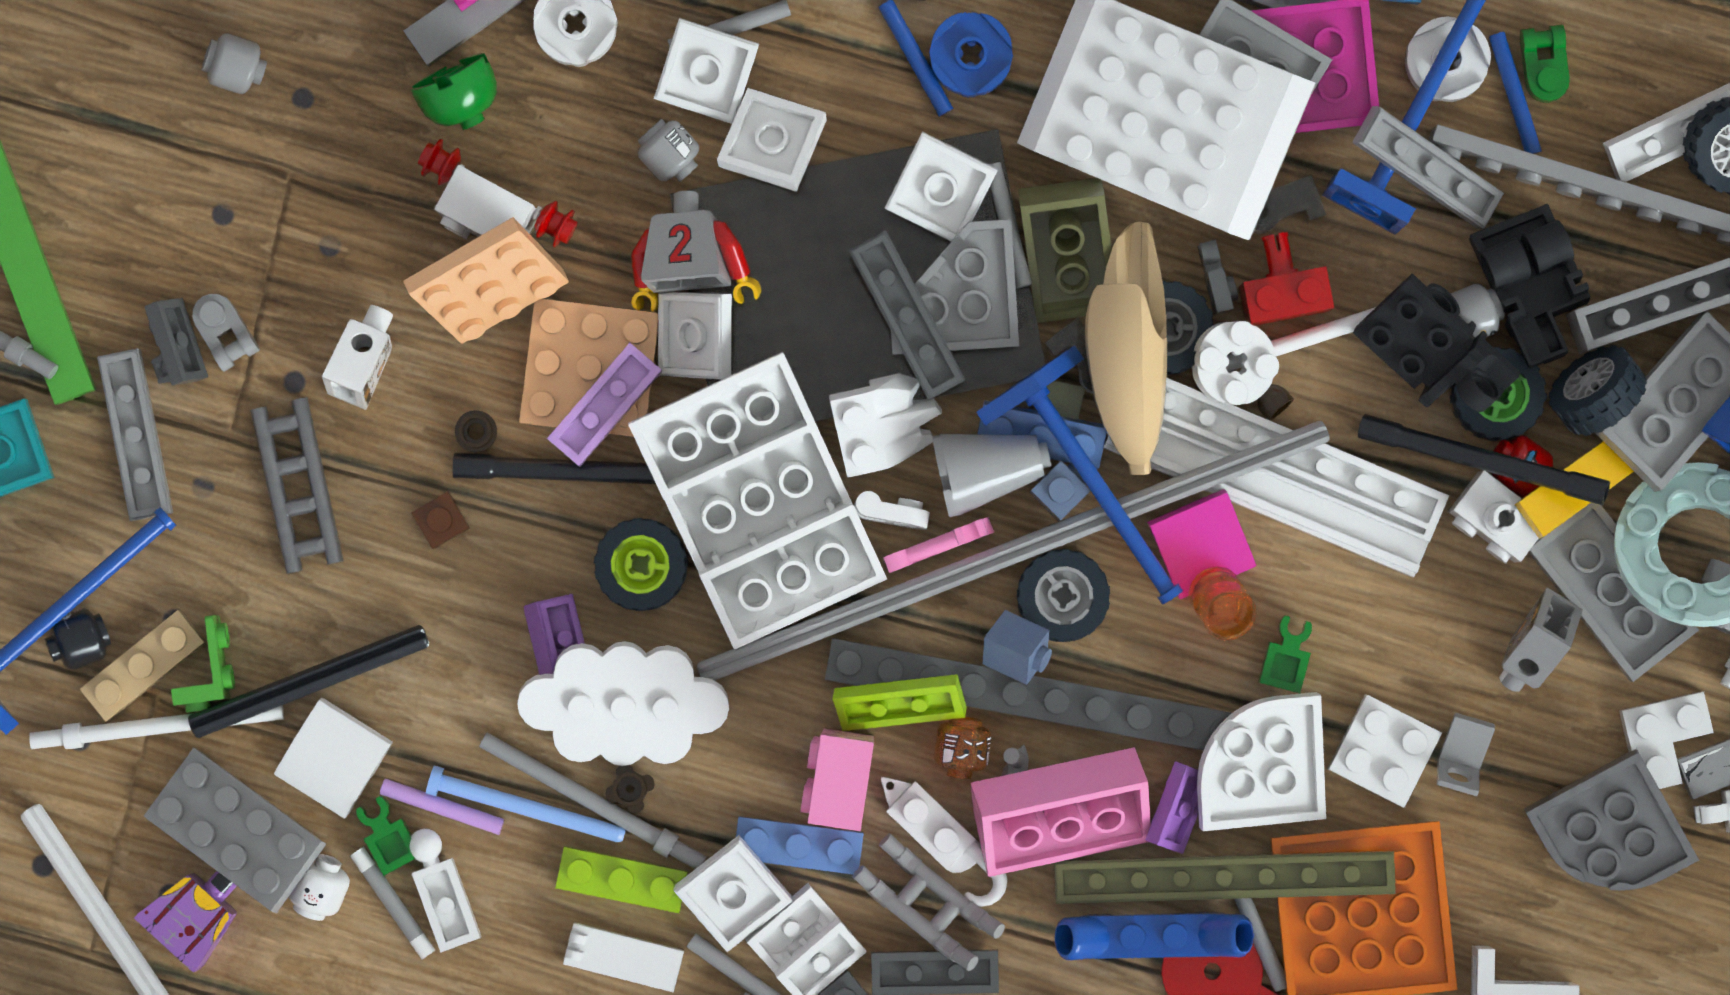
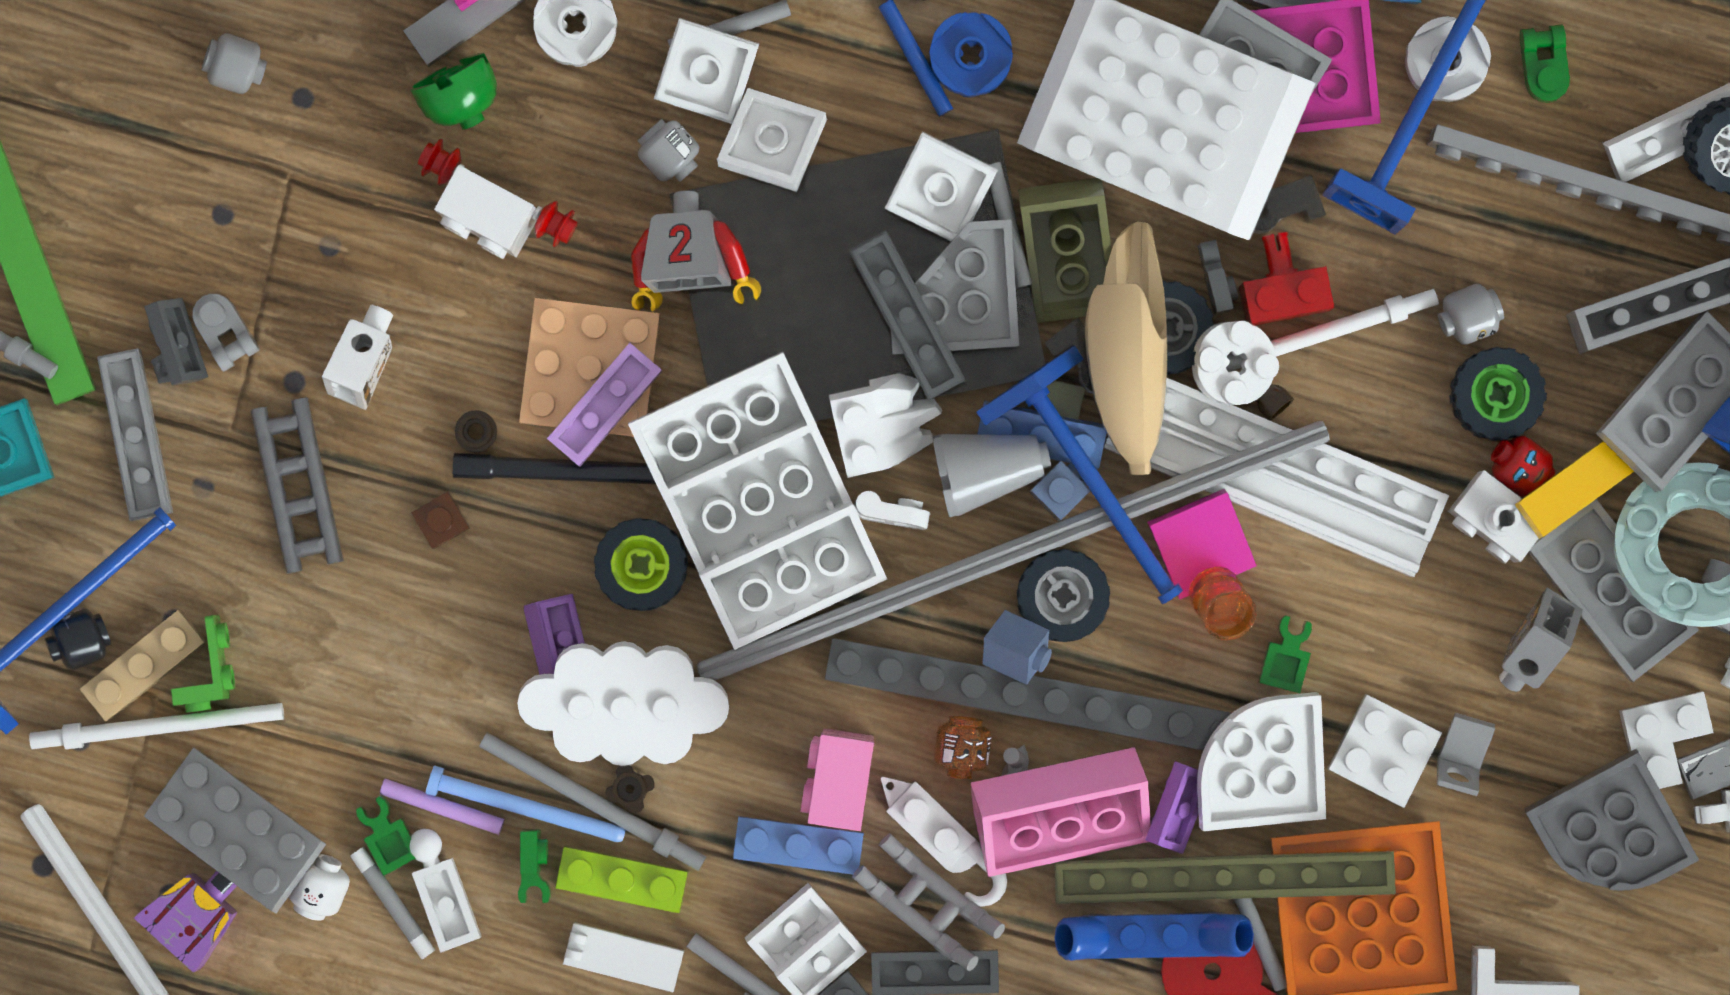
black axle [188,625,429,738] -> none
white slope [274,697,393,819] -> none
light nougat plate [403,217,569,344] -> none
white plate [658,291,732,380] -> none
white plate [674,835,793,952] -> none
lime plate [832,674,967,731] -> none
bright pink bar [883,517,994,573] -> none
light grey tile [1352,106,1504,229] -> none
black plate [1353,274,1521,412] -> none
black piece [1358,414,1610,506] -> none
black plate [1469,203,1591,369] -> none
blue bar [1489,32,1542,154] -> none
black wheel [1548,345,1647,436] -> none
none -> green plate [518,829,551,903]

